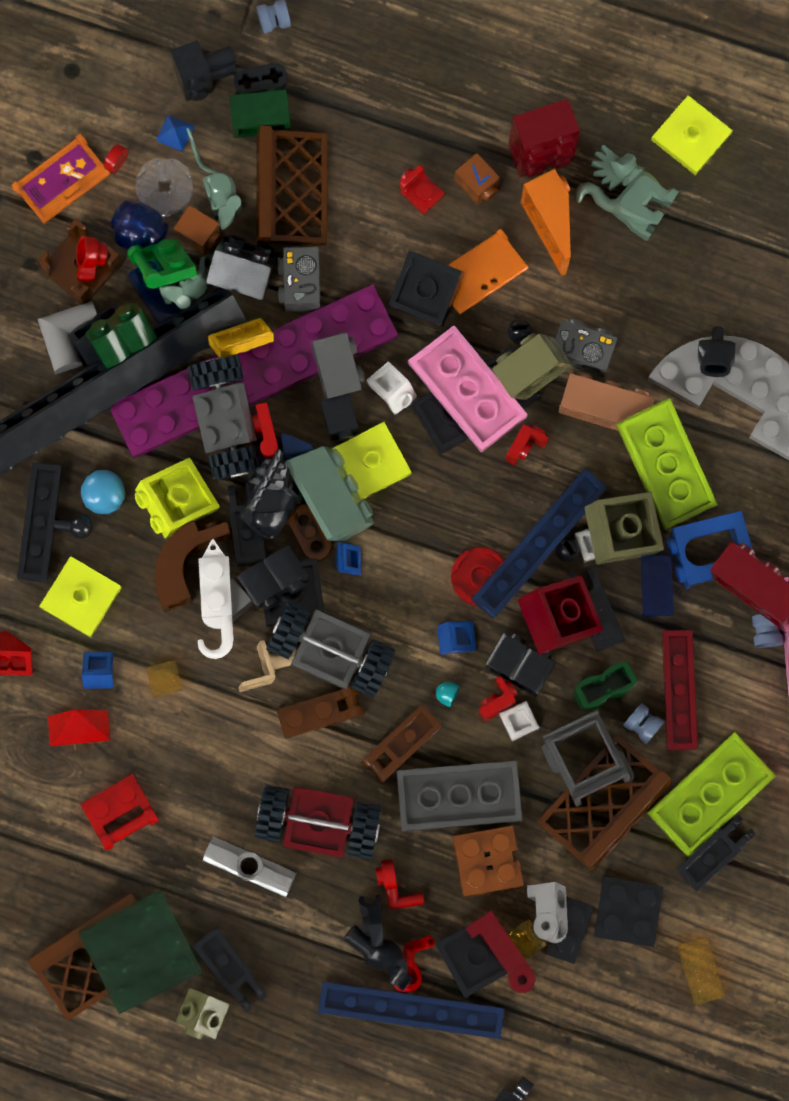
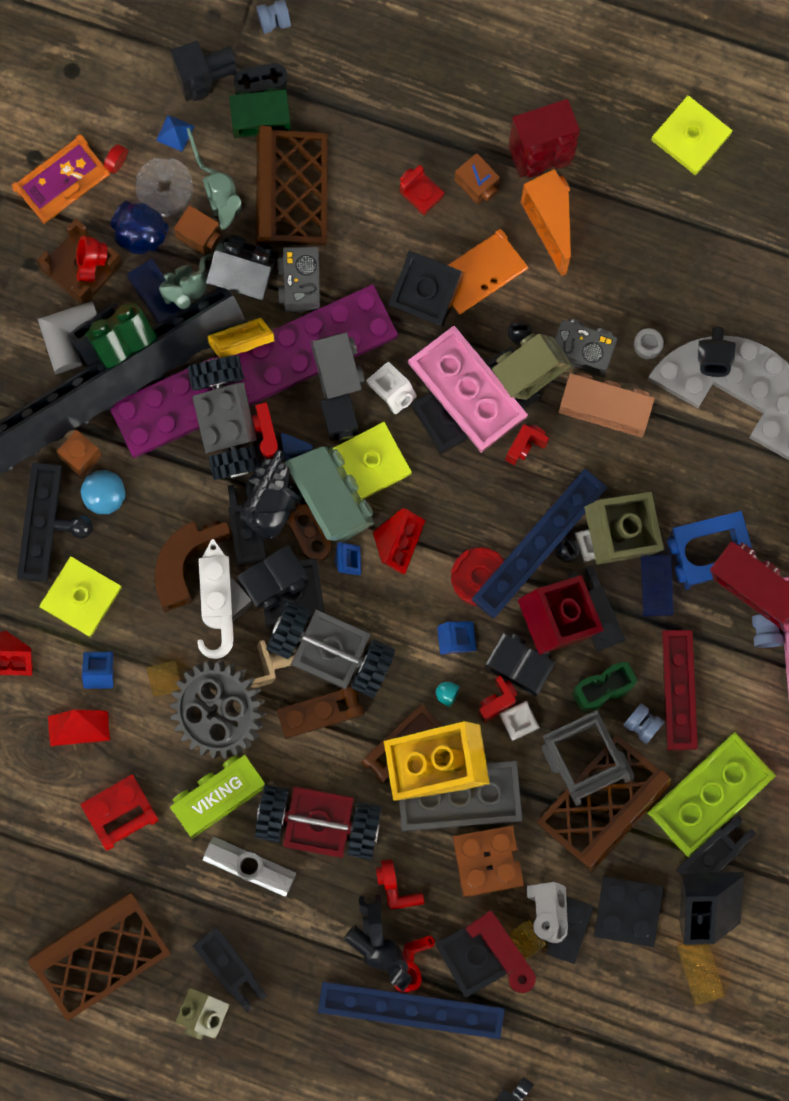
clear green plate [78,890,202,1014] -> none
green plate [127,238,197,289] -> none
neon yellow plate [135,457,220,539] -> none
sand green animal [574,145,679,241] -> none
lime tile [615,398,718,530] -> none
none -> dark orange brick [56,430,102,478]
none -> dark grey gear [170,660,266,759]
none -> lime brick [170,755,265,839]
none -> red slope [372,508,426,574]
none -> yellow slope [384,721,490,801]
none -> light grey tile [634,328,664,359]
none -> black slope [679,872,744,945]

